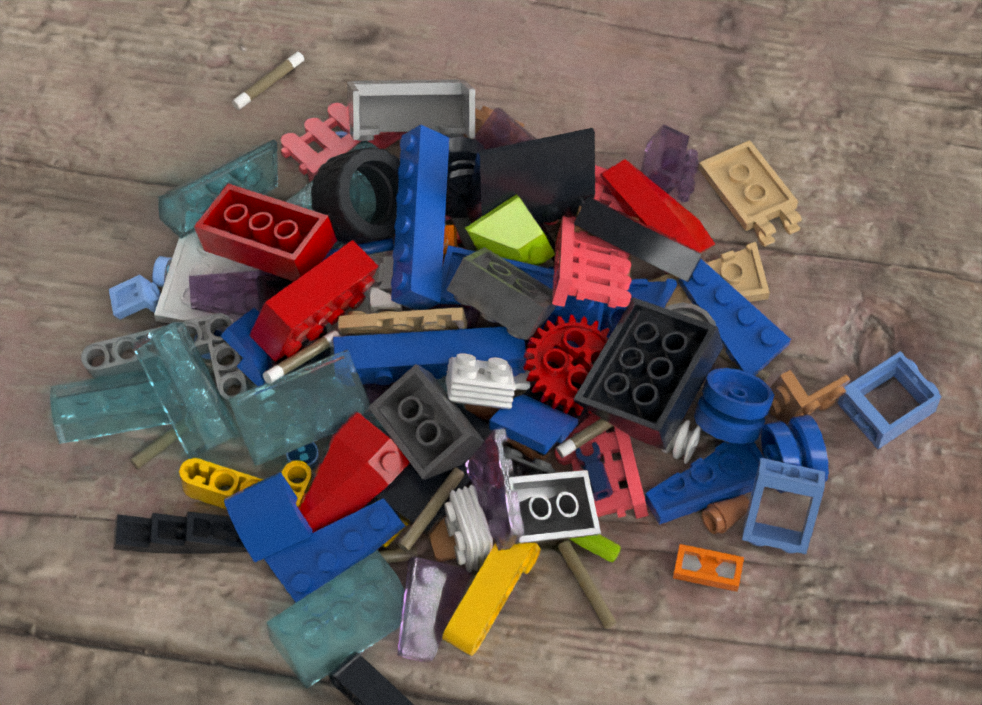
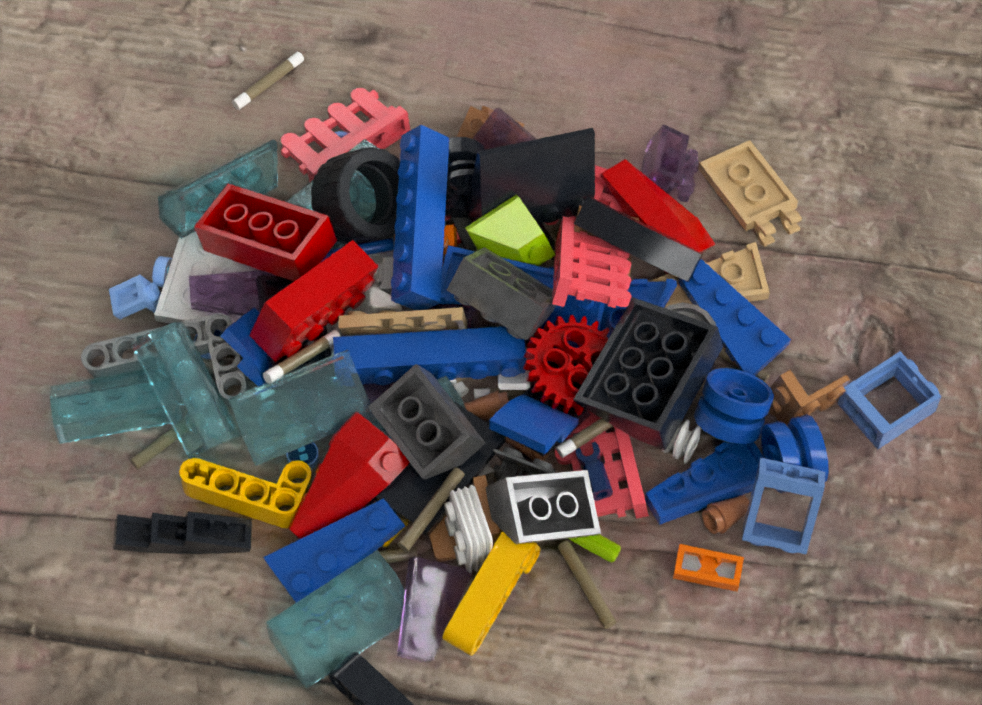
blue slope [224,472,313,562] -> none
light grey windscreen [347,79,475,141] -> none
white brick [446,353,516,409] -> none
clear purple wing [465,429,525,551] -> none

